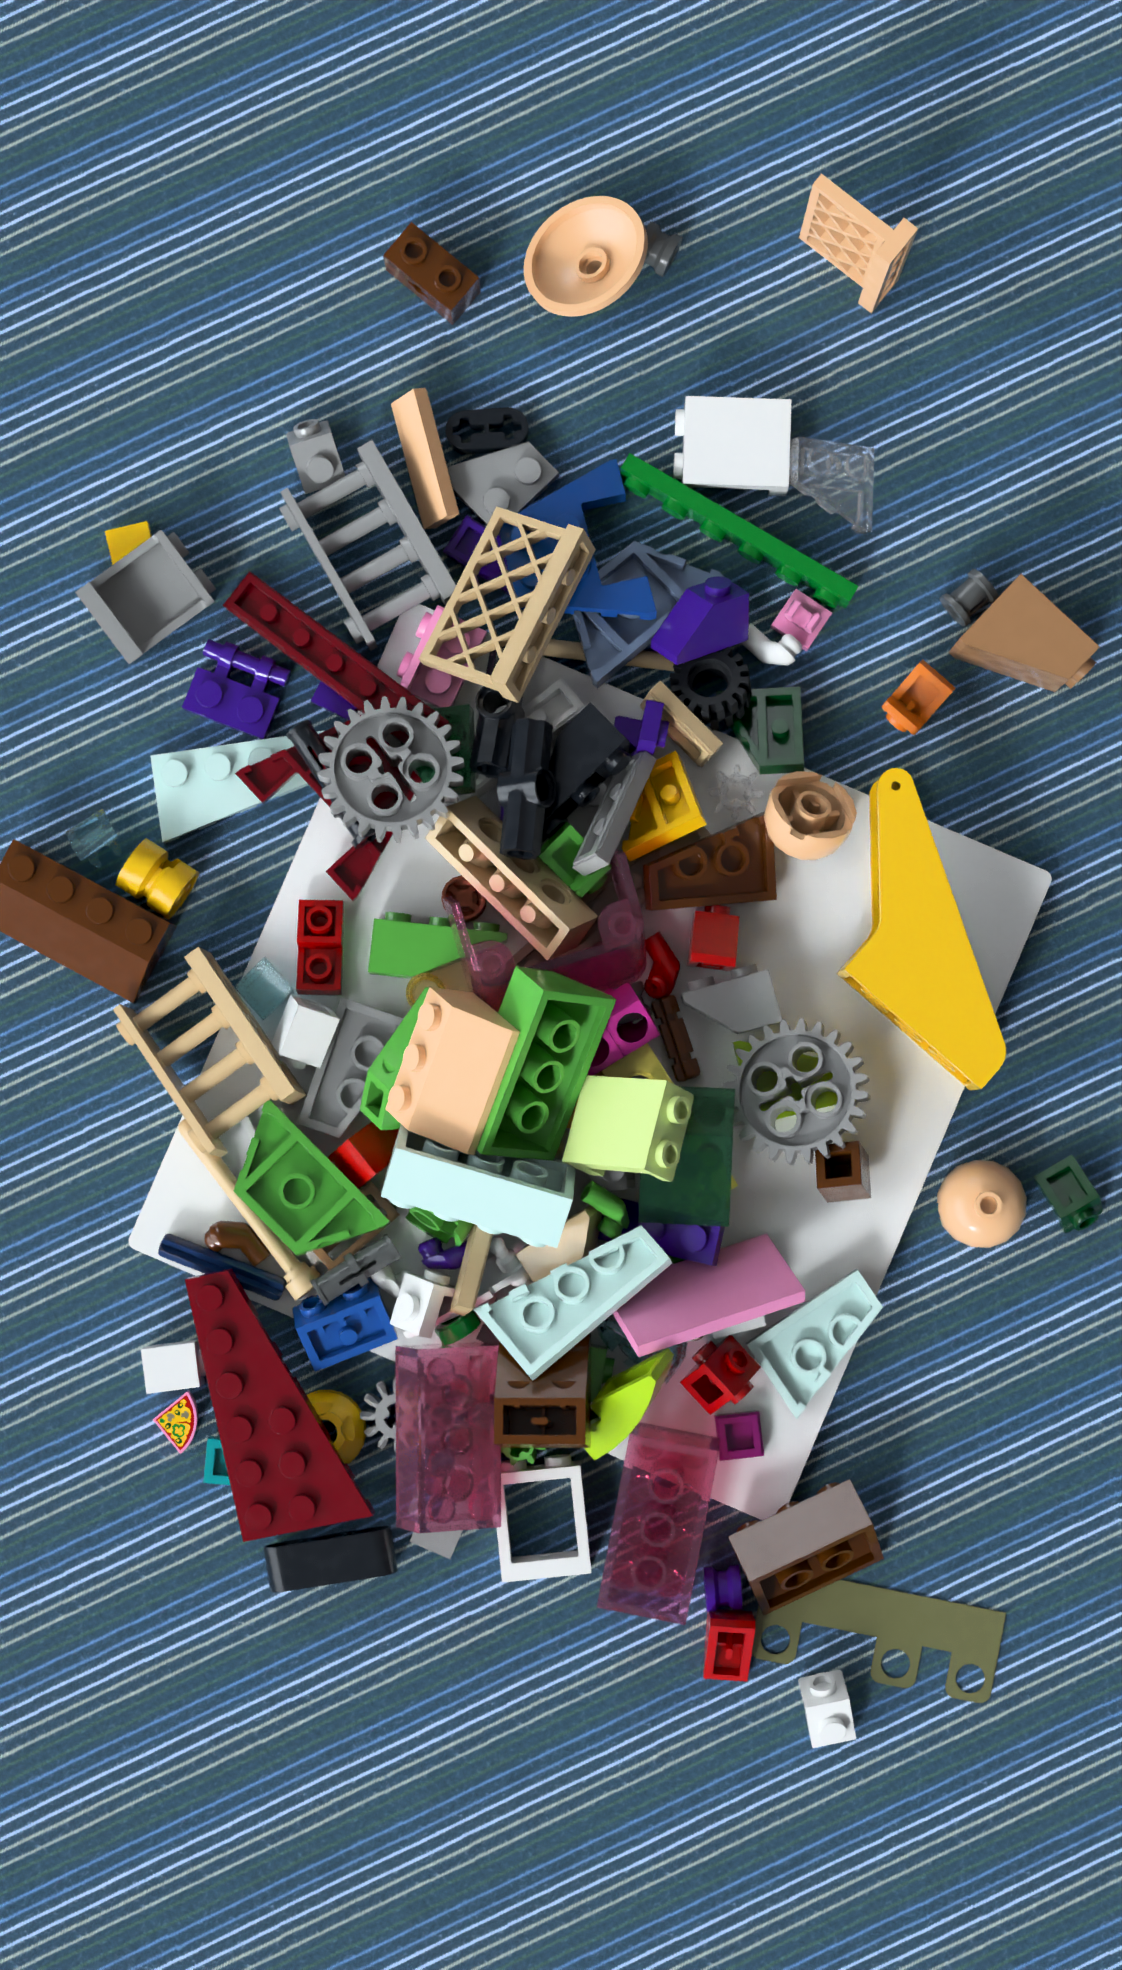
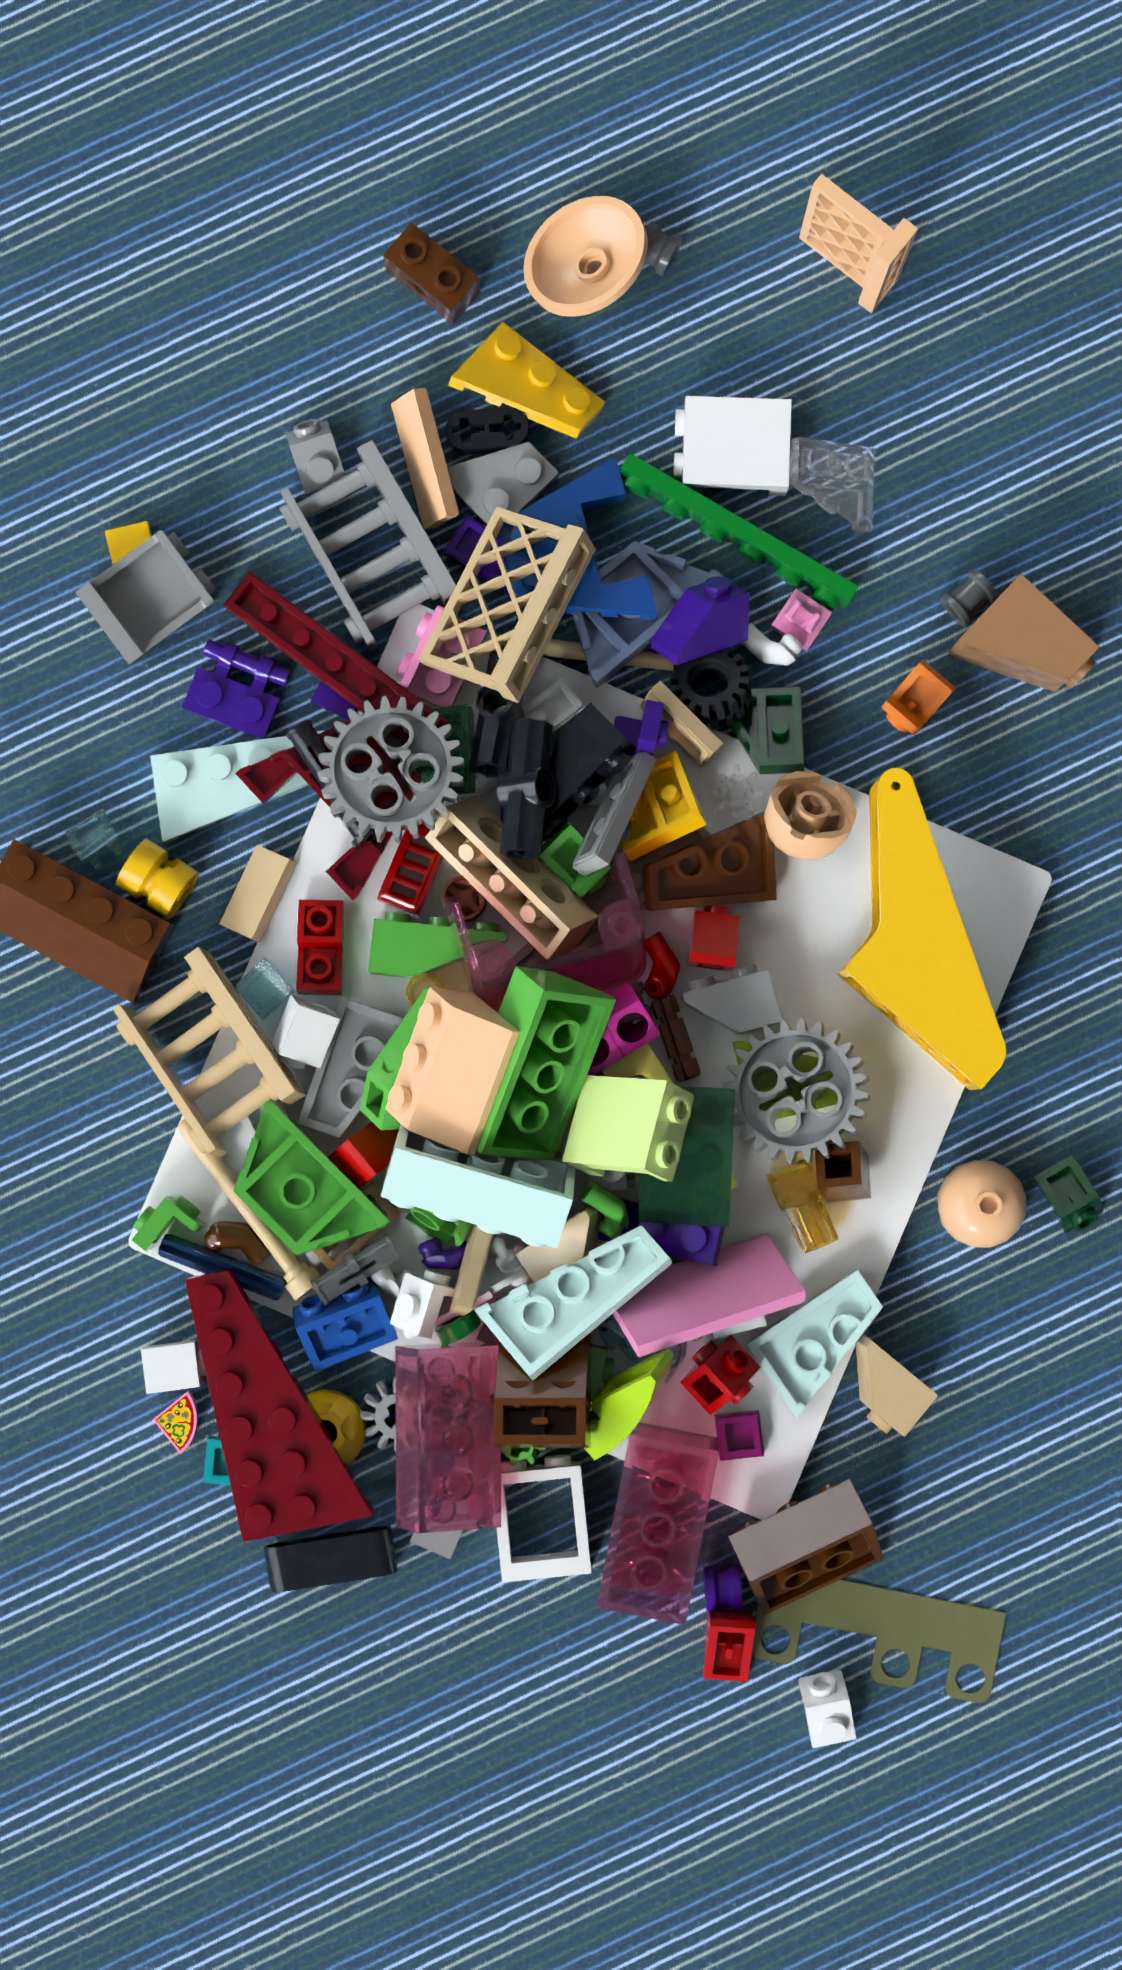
none -> bright green bracket [132,1195,205,1251]
none -> tan tile [219,845,297,943]
none -> red slope [377,823,443,917]
none -> yellow wing [448,322,606,439]
none -> clear yellow piece [766,1159,839,1254]
none -> tan slope [856,1334,938,1437]

